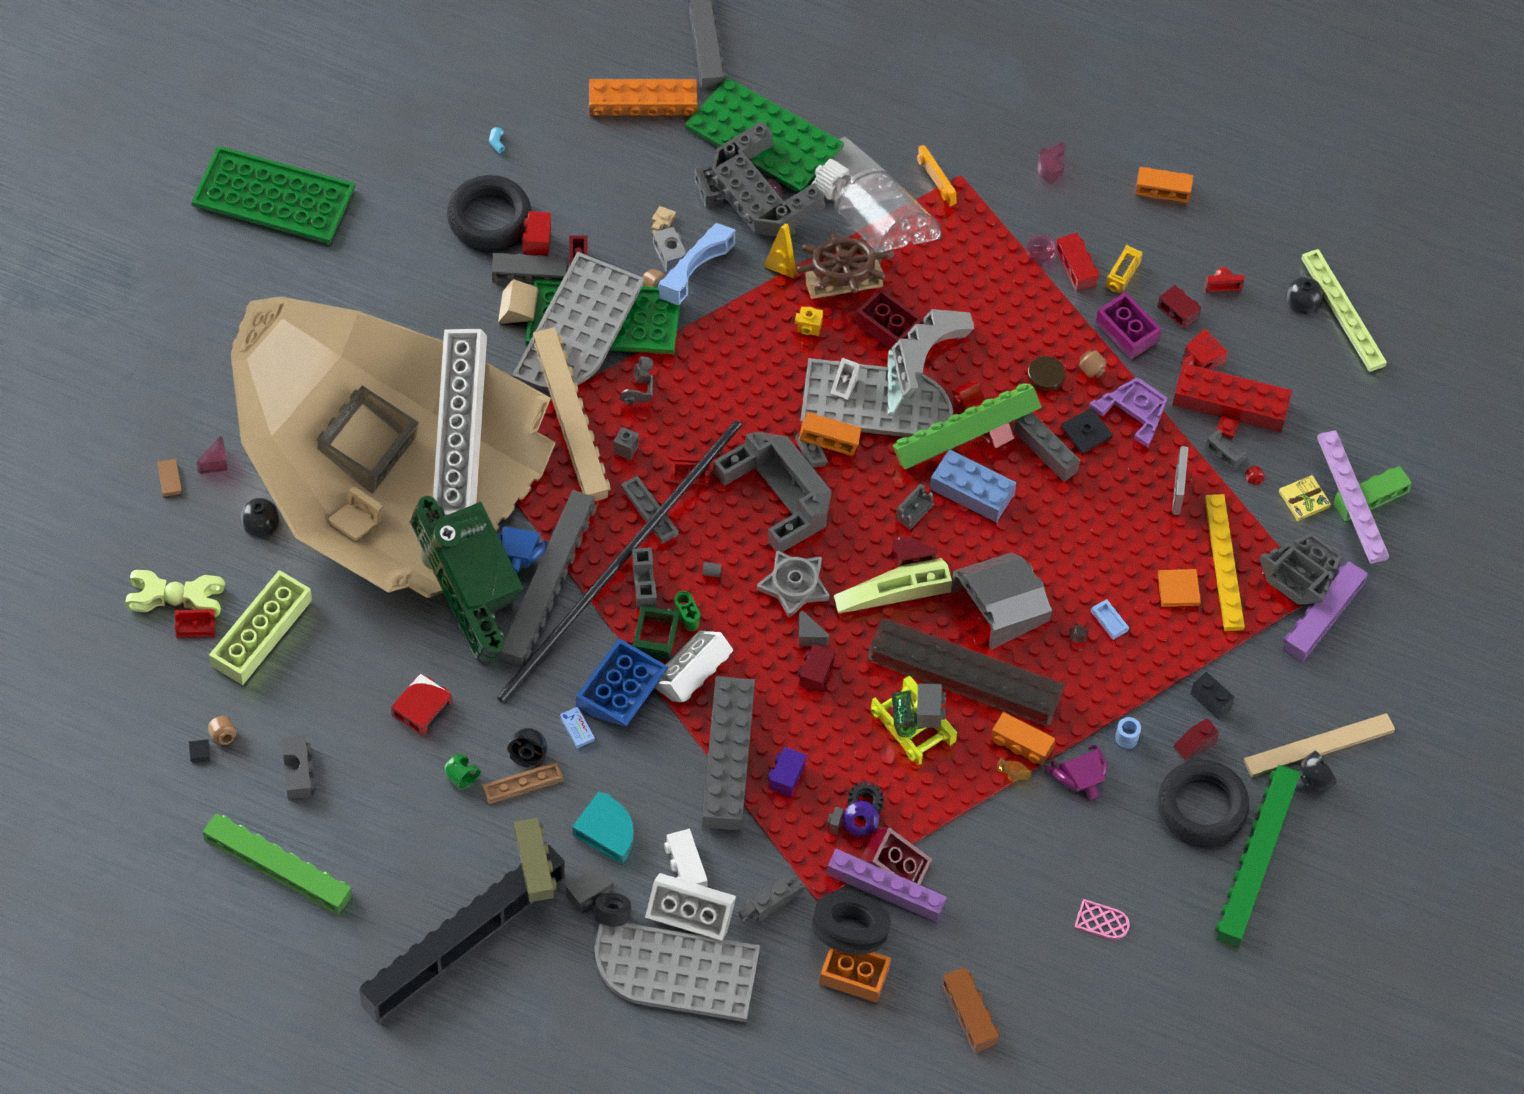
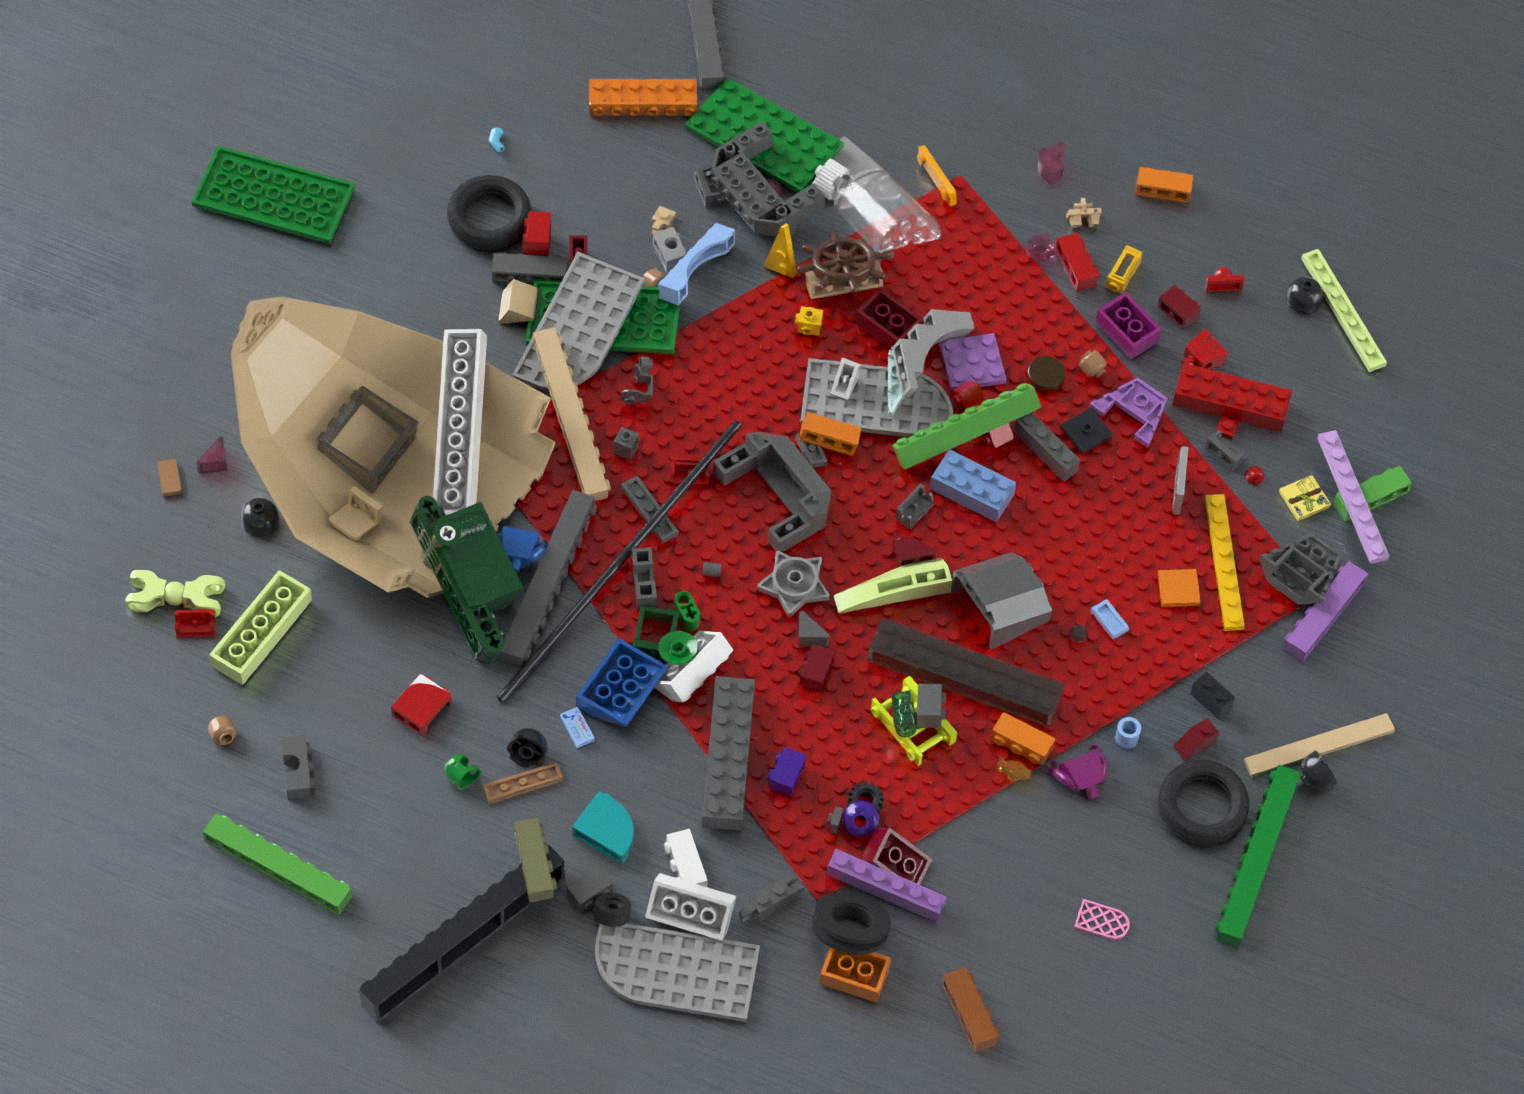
black tile [189,739,210,762] -> none
none -> green dish [658,631,698,665]
none -> medium lavender plate [939,333,1006,391]
none -> tan hips [1066,198,1102,228]

